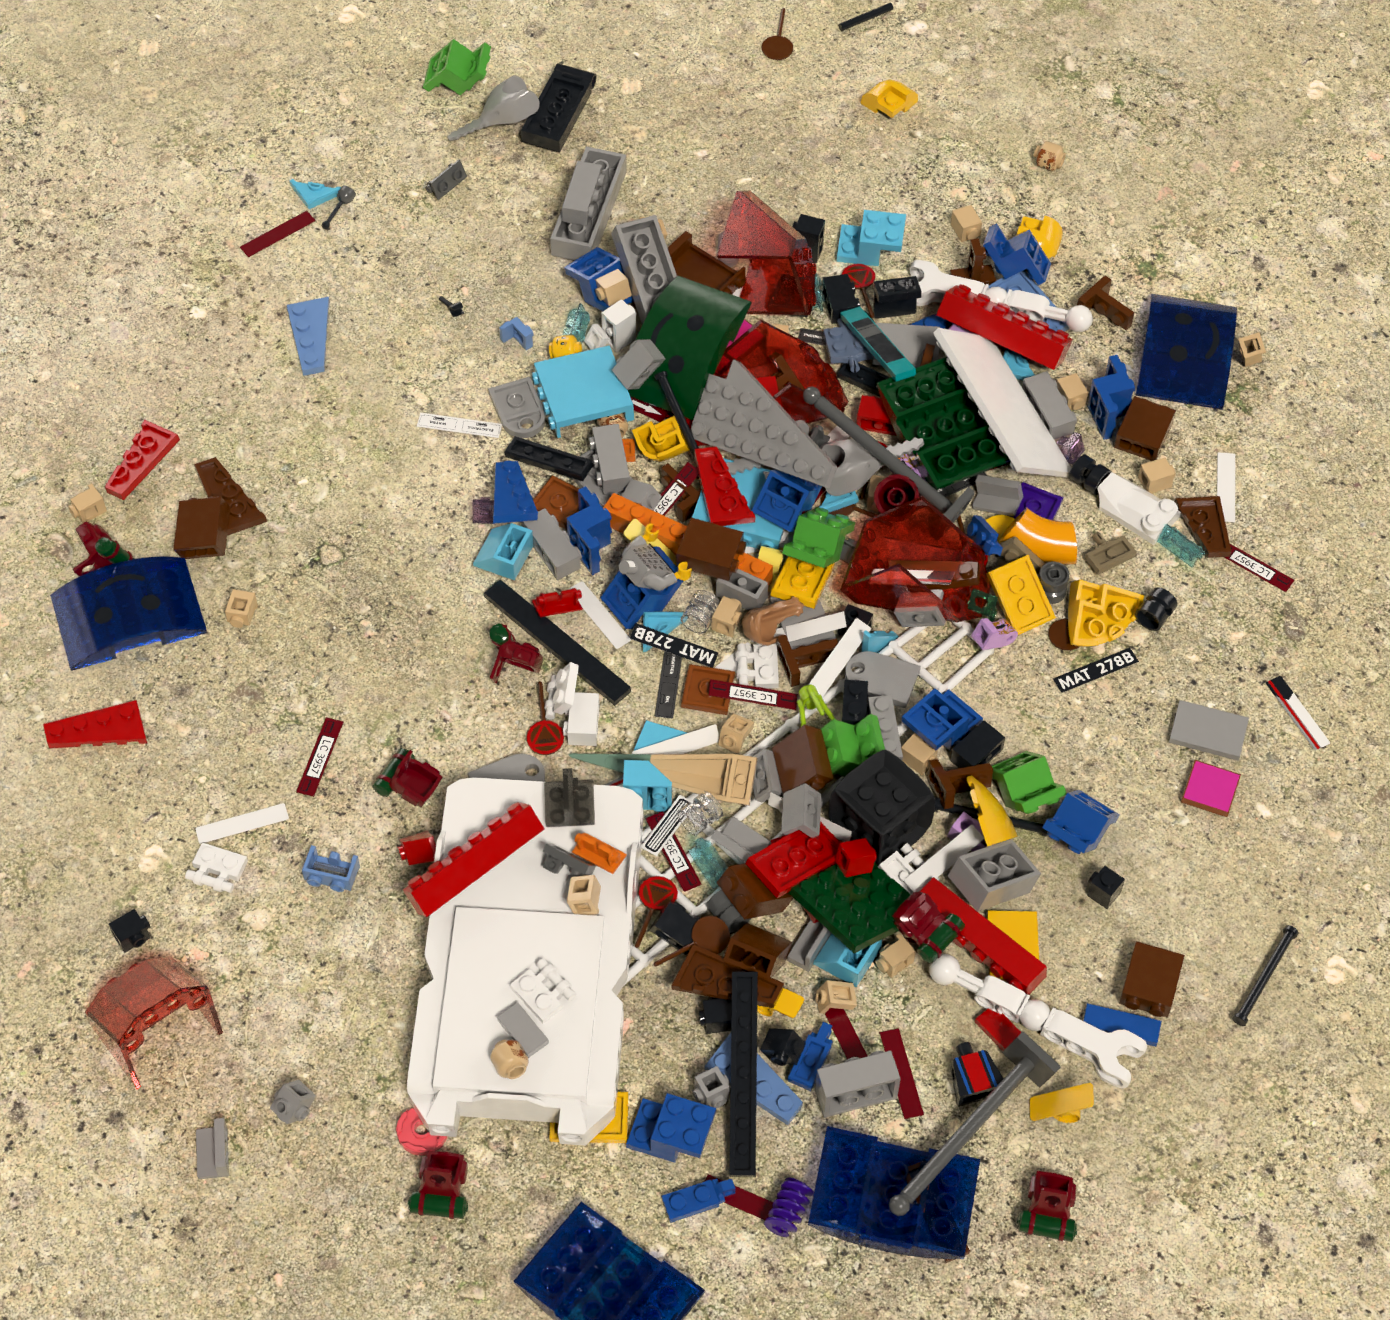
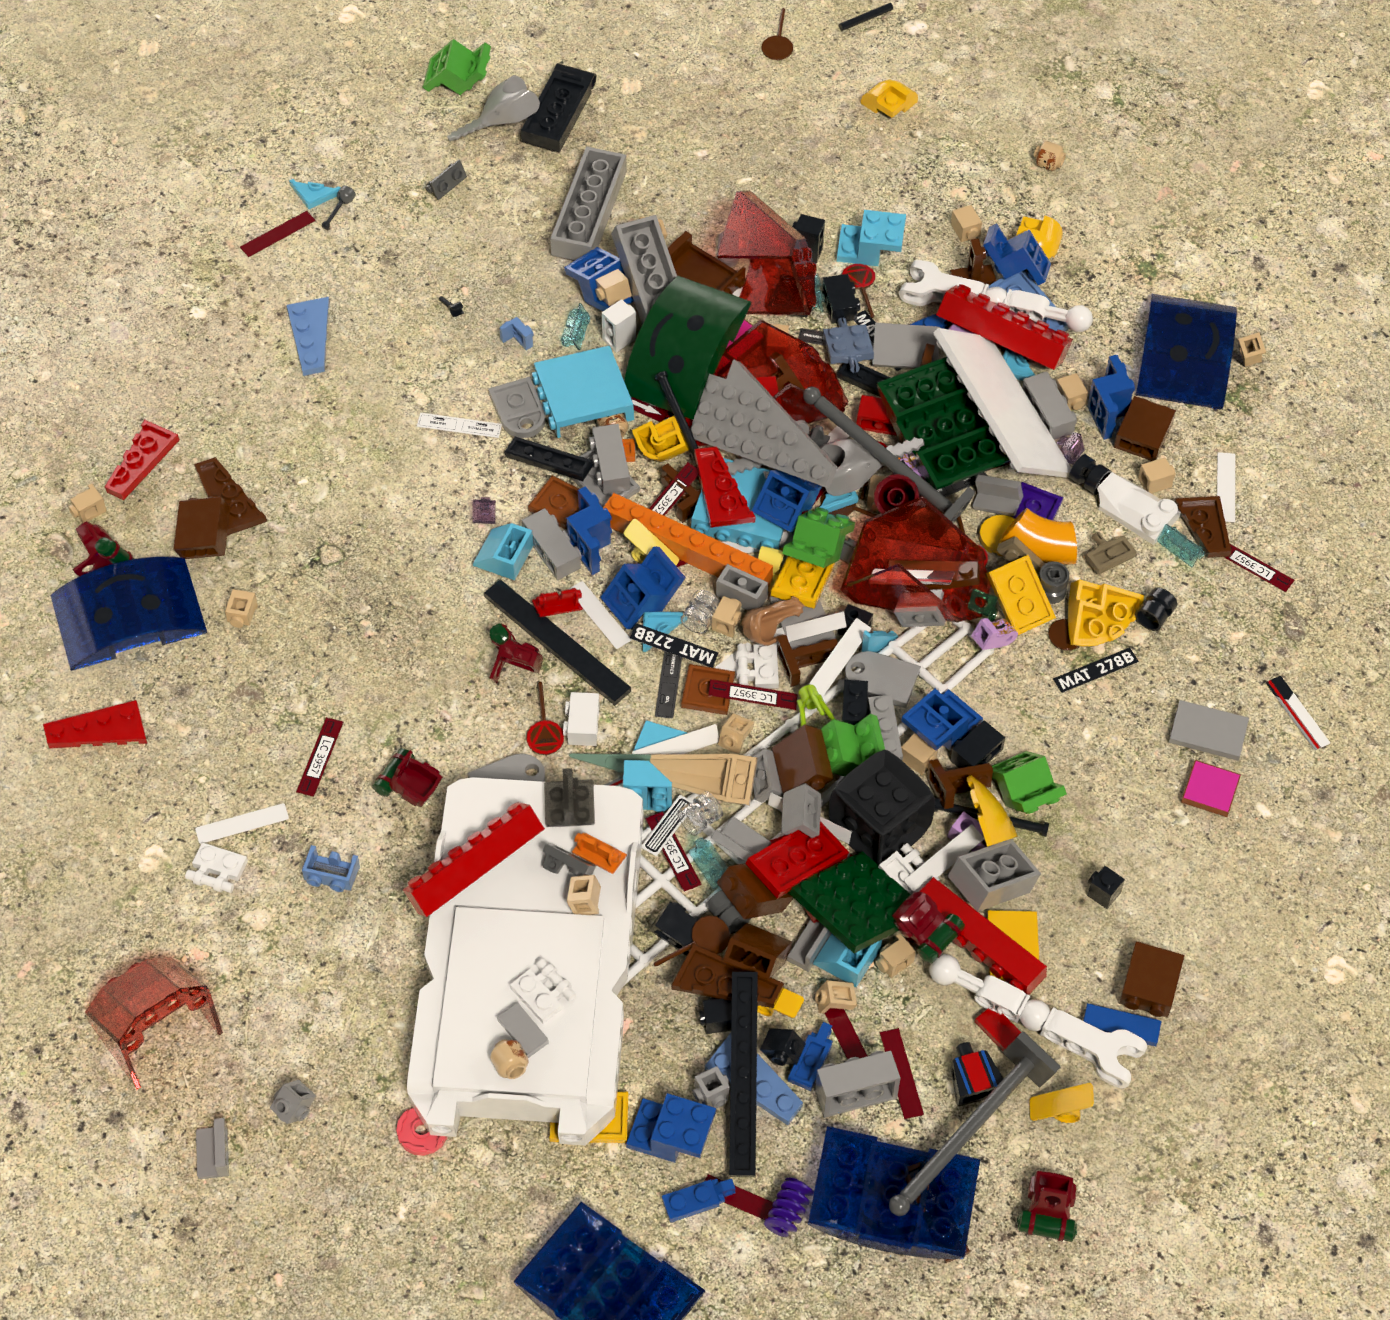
black brick [108,909,151,953] -> none
red slope [397,831,436,865] -> none
dark red piece [408,1151,468,1219] -> none
blue wing [493,461,538,524] -> none
white plate [544,662,579,720] -> none
yellow head [549,335,582,359] -> none
light grey brick [562,161,606,226] -> none
white tile [584,324,610,350] -> none
light grey brick [612,339,665,390] -> none
light grey torso [619,524,692,591] -> none
light grey brick [622,479,662,511] -> none
piece [635,876,678,948] -> none
reddish brown brick [676,518,746,581] -> none
red brick [835,838,877,877] -> none
tile [840,306,916,381] -> none
black bracket [874,276,922,319] -> none
blue hinge [967,515,1003,556] -> none
blue bracket [1042,790,1120,854] -> none
reddish brown bracket [1077,275,1135,331] -> none
black bar [1232,925,1299,1026] -> none

